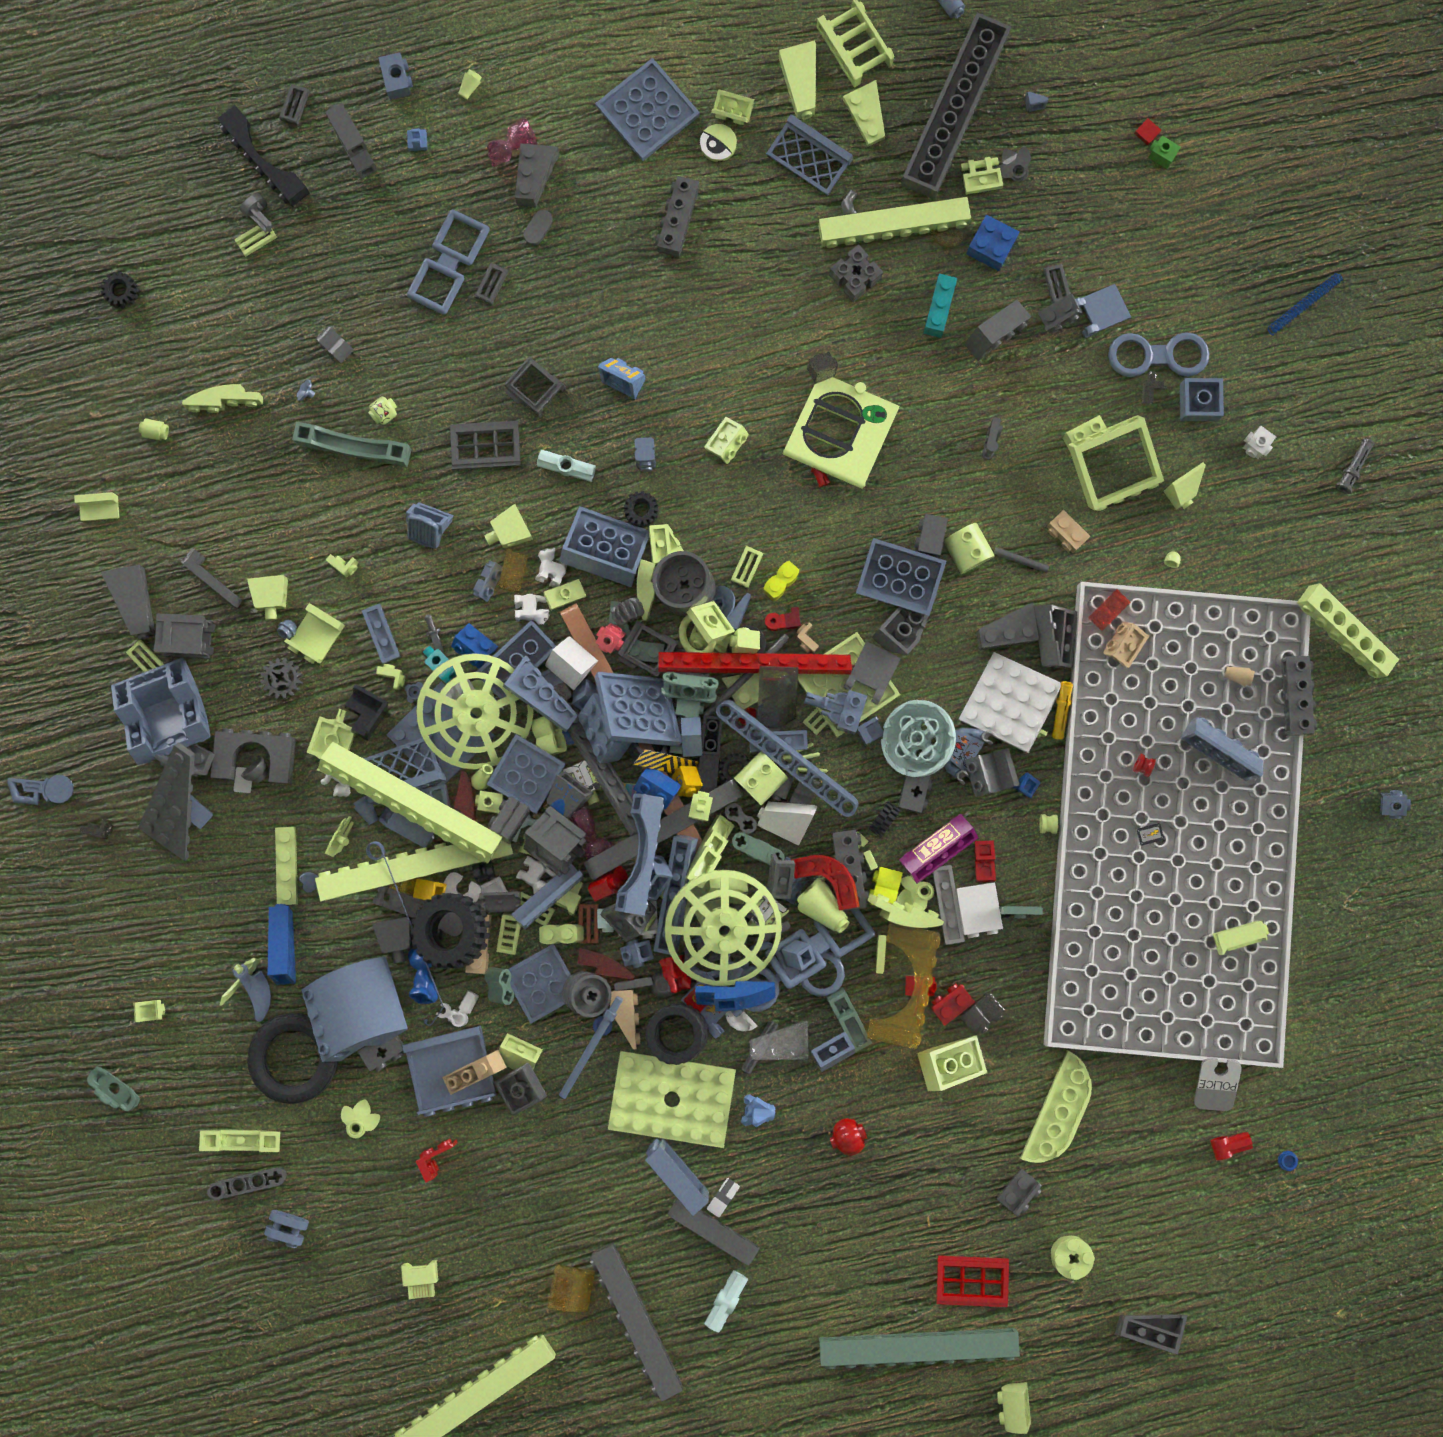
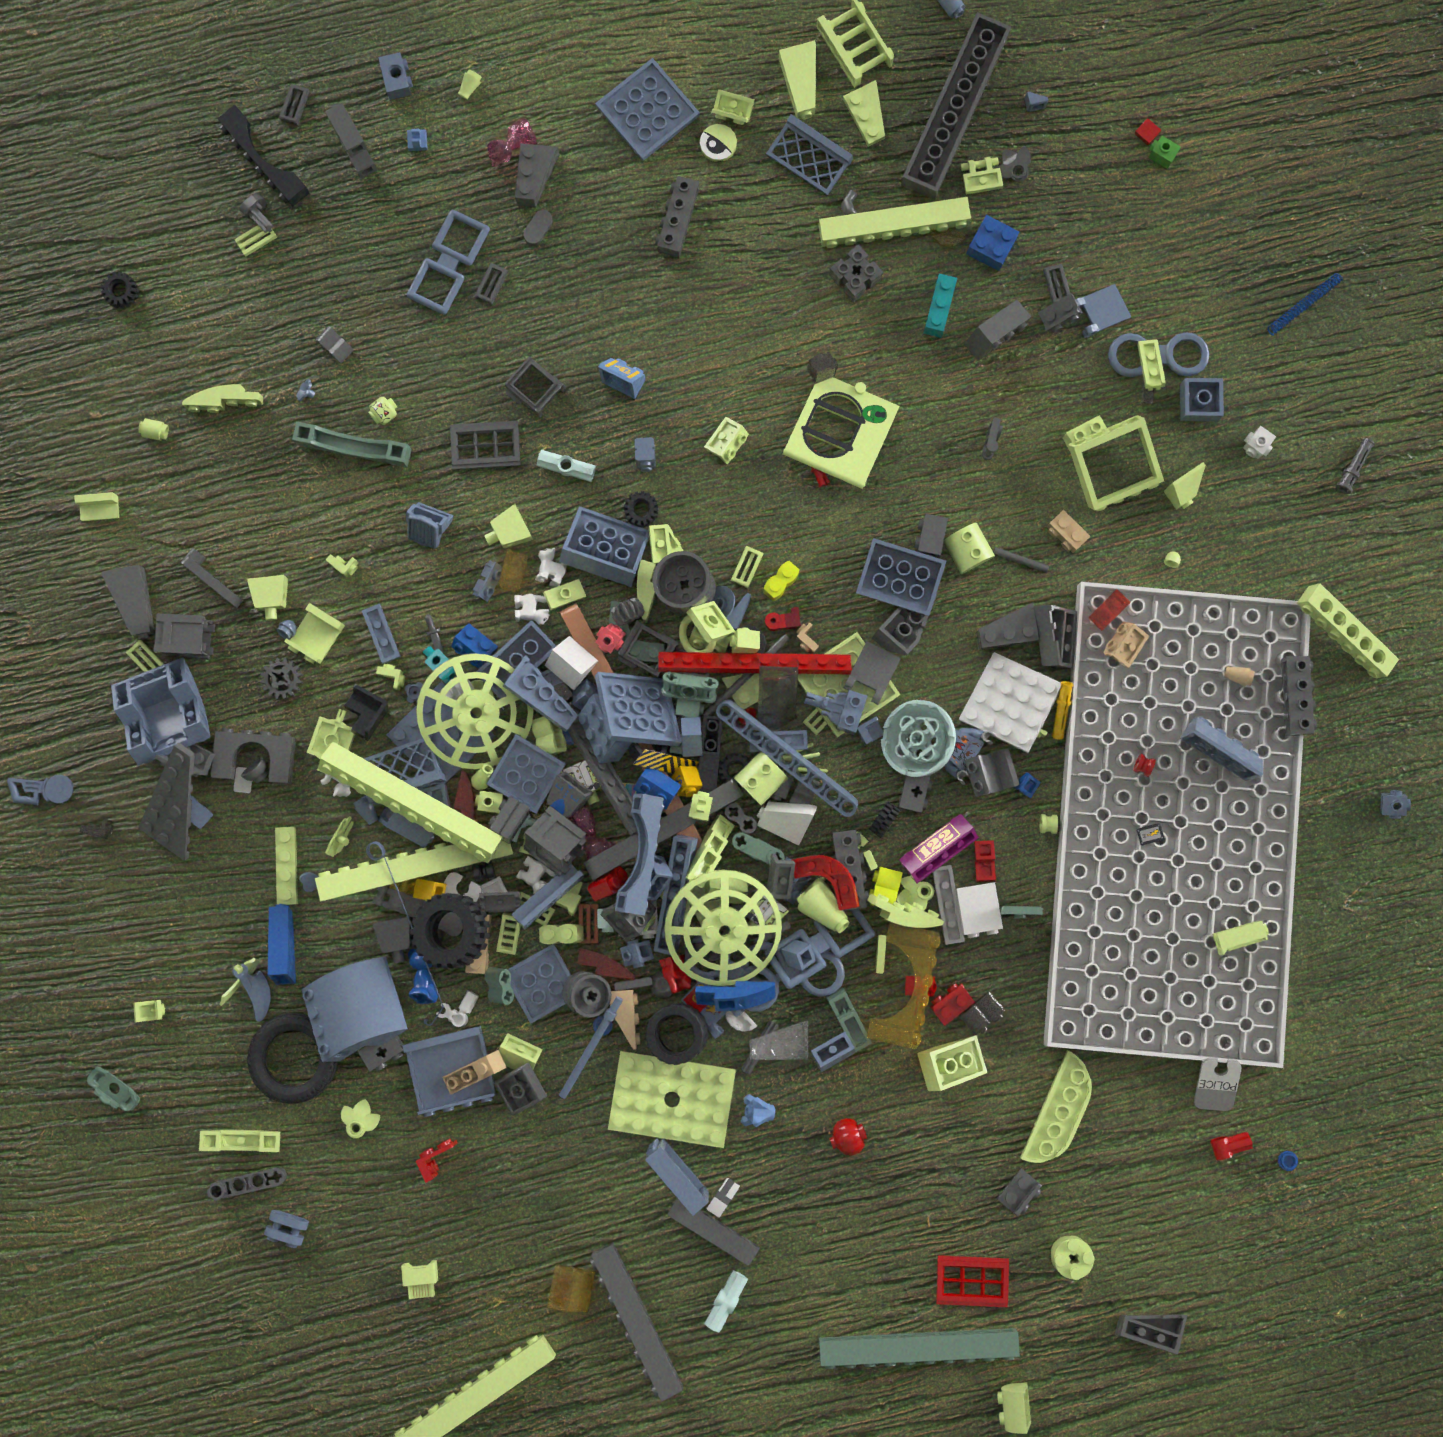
none -> yellowish green hinge [1138,339,1166,391]

